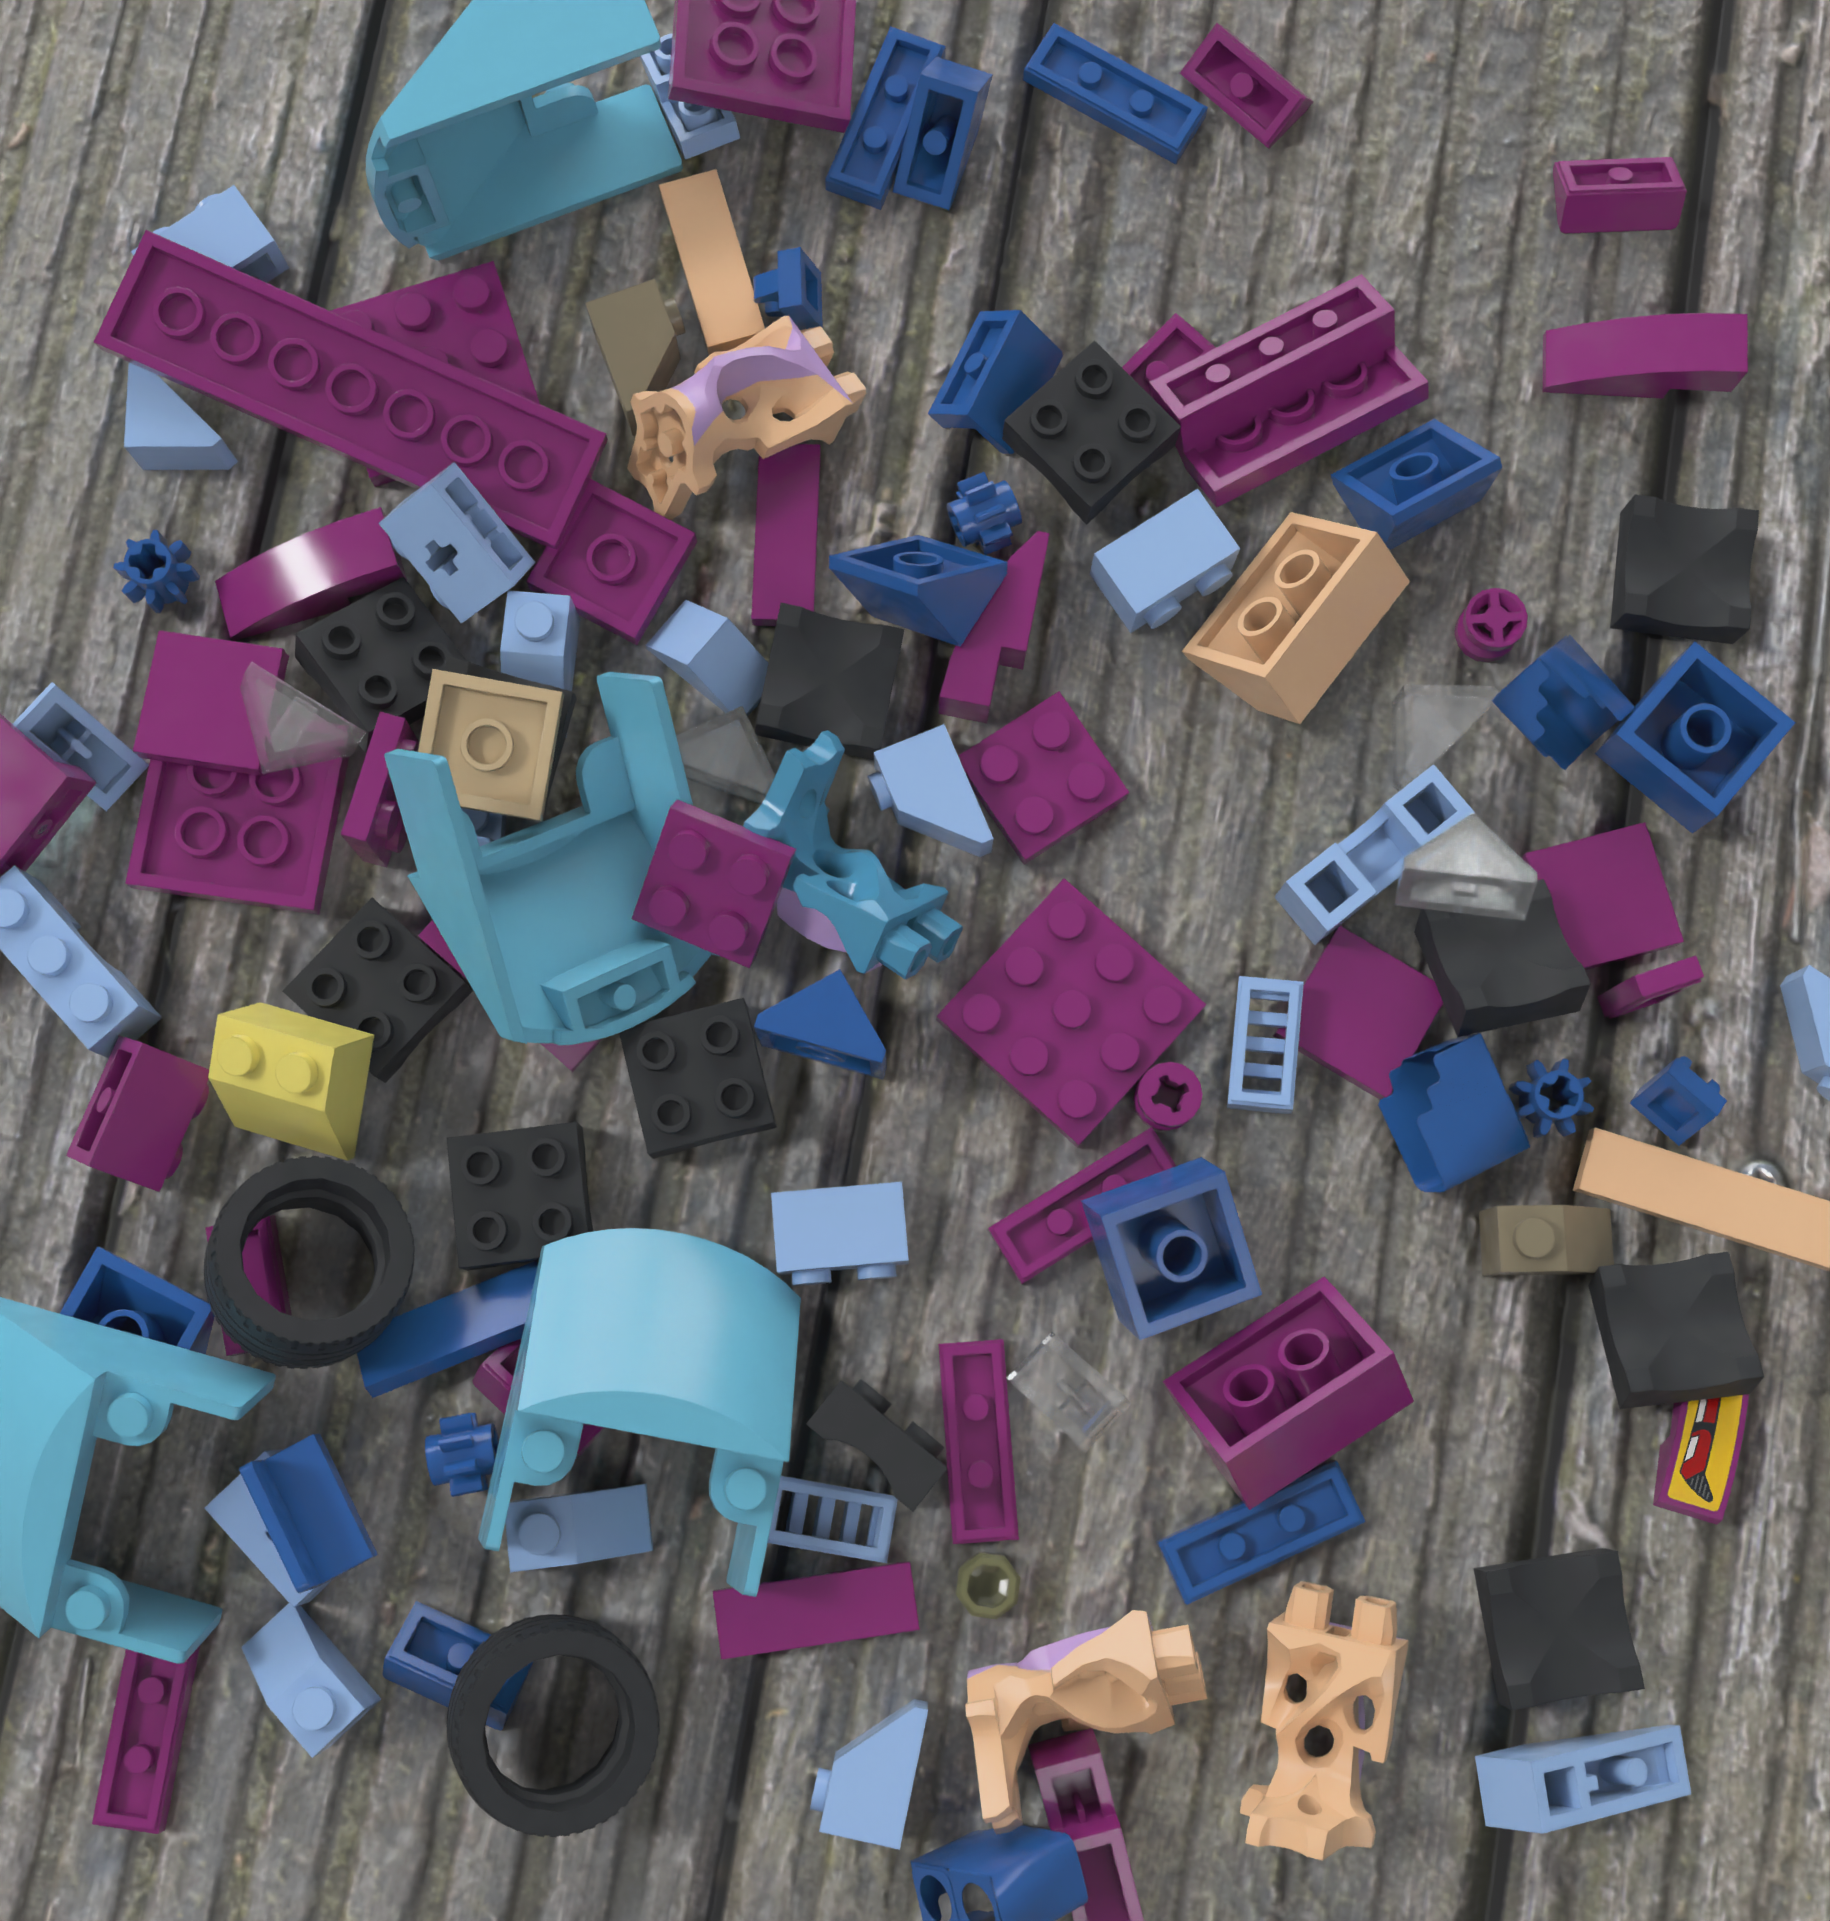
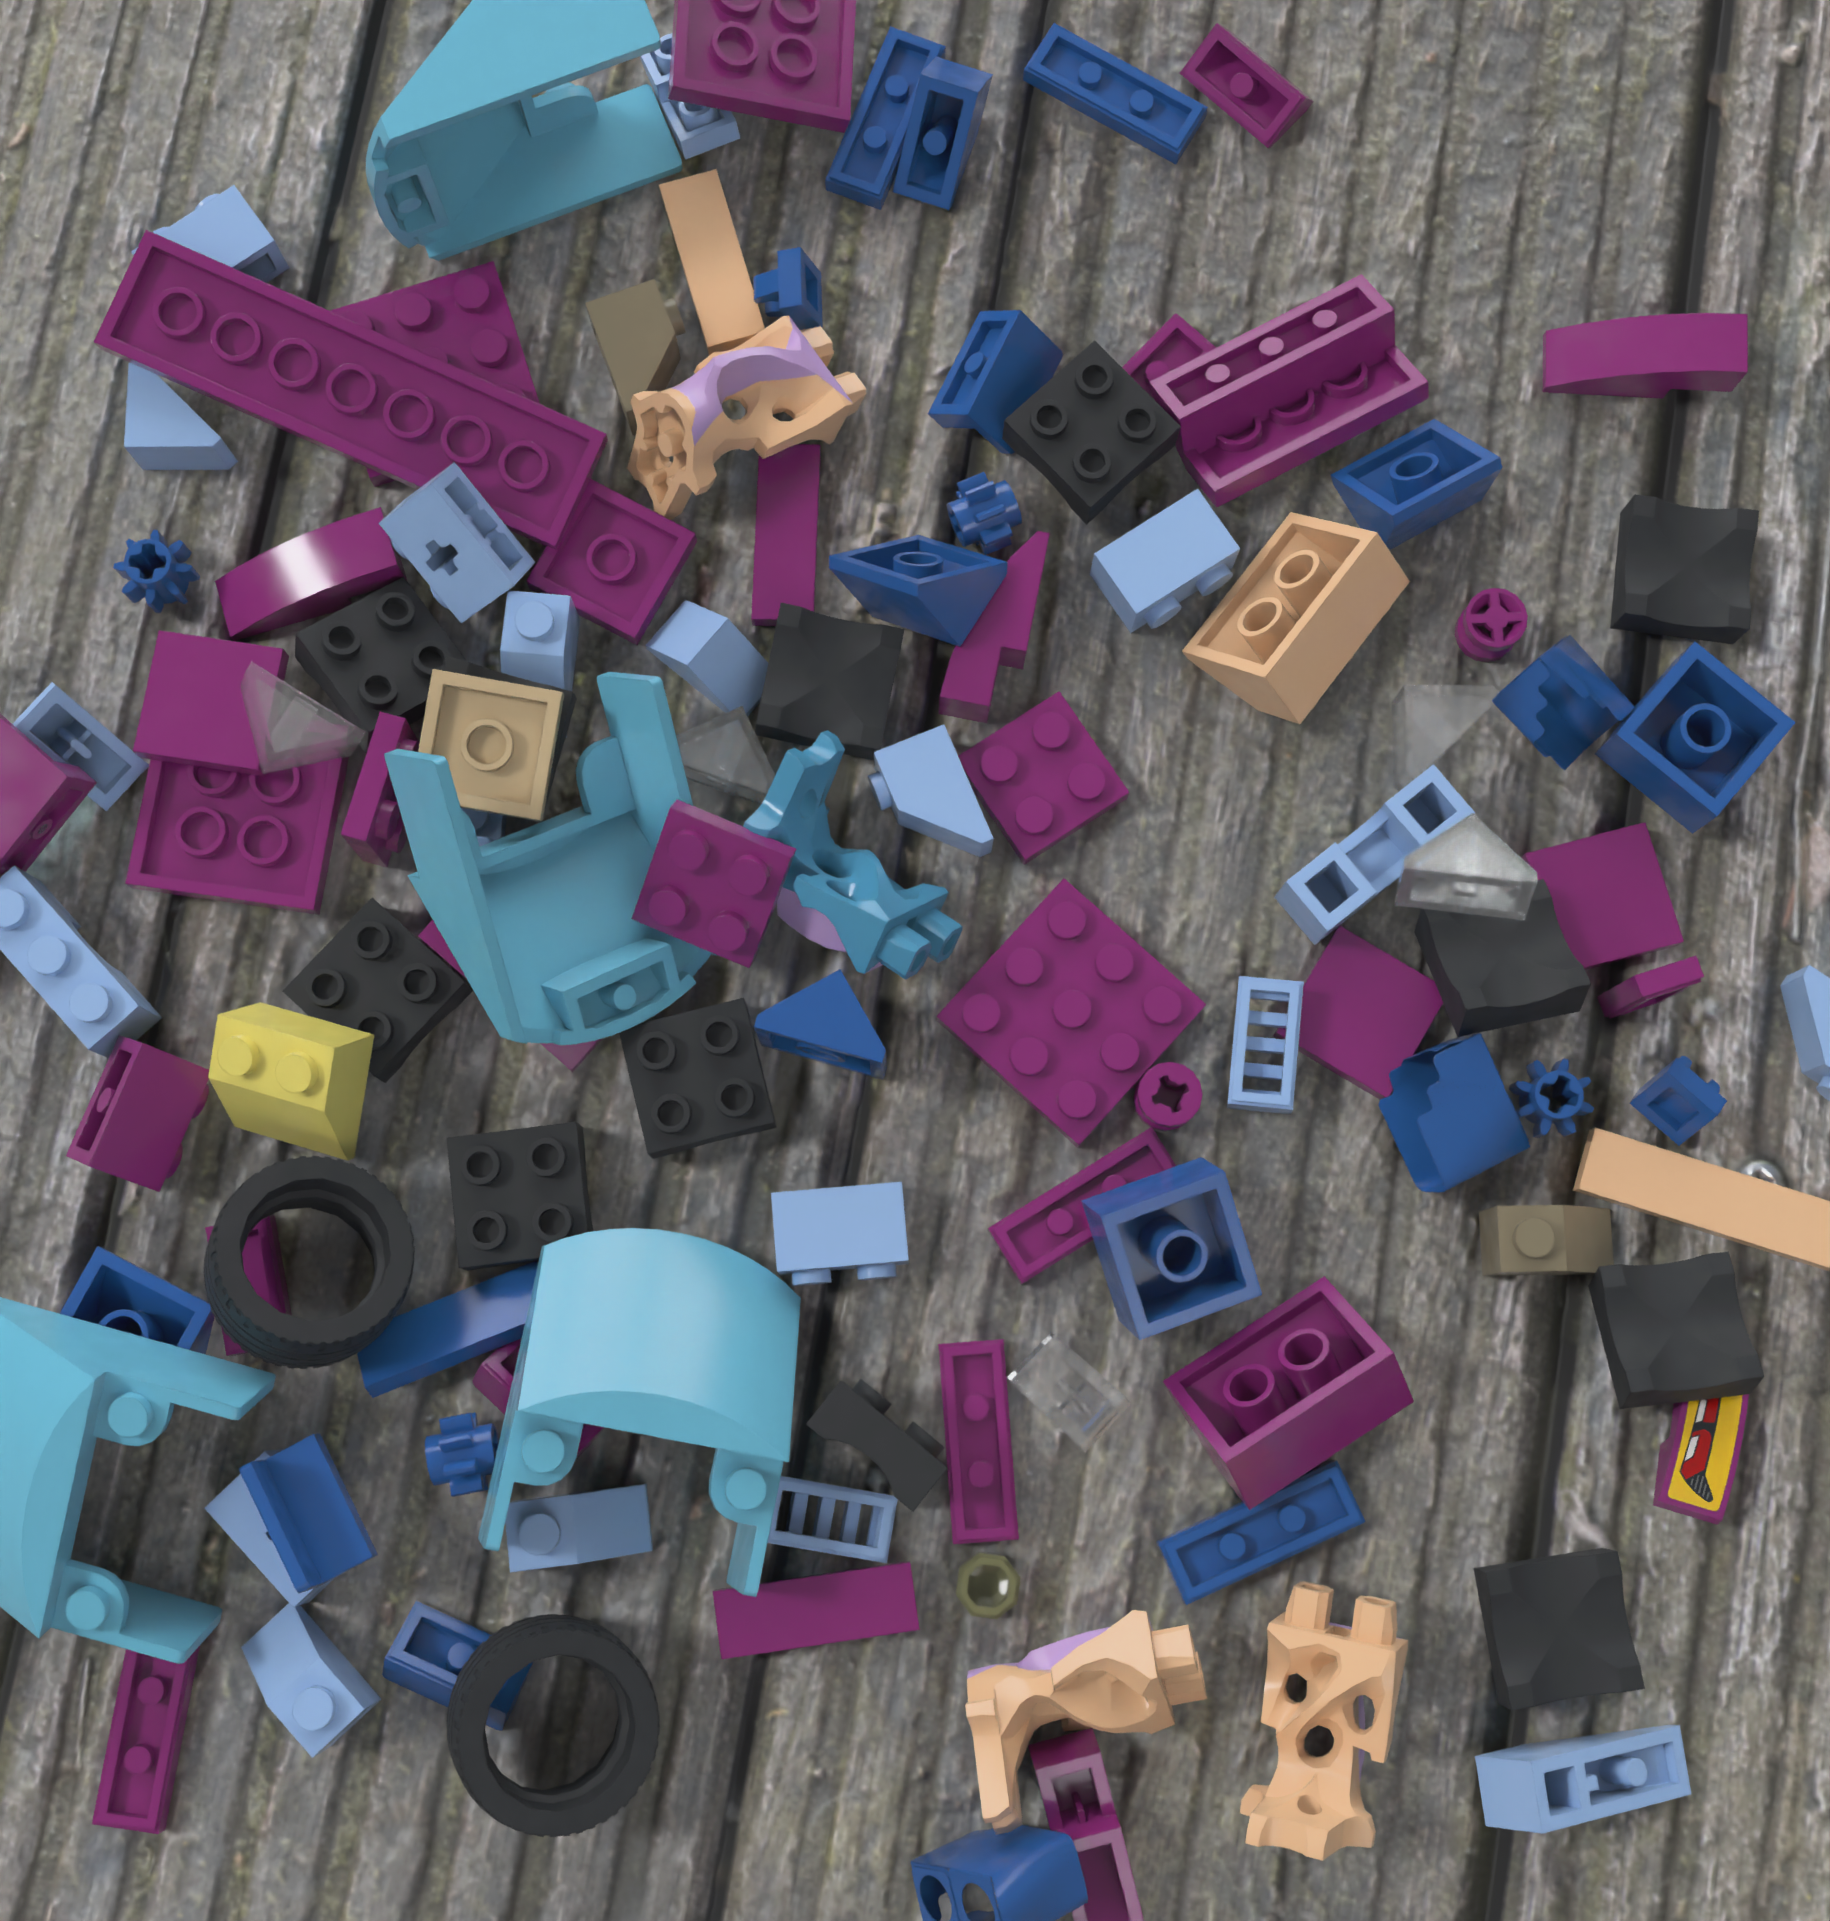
light blue slope [810,1699,928,1850] -> none
magenta slope [1553,157,1687,234] -> none

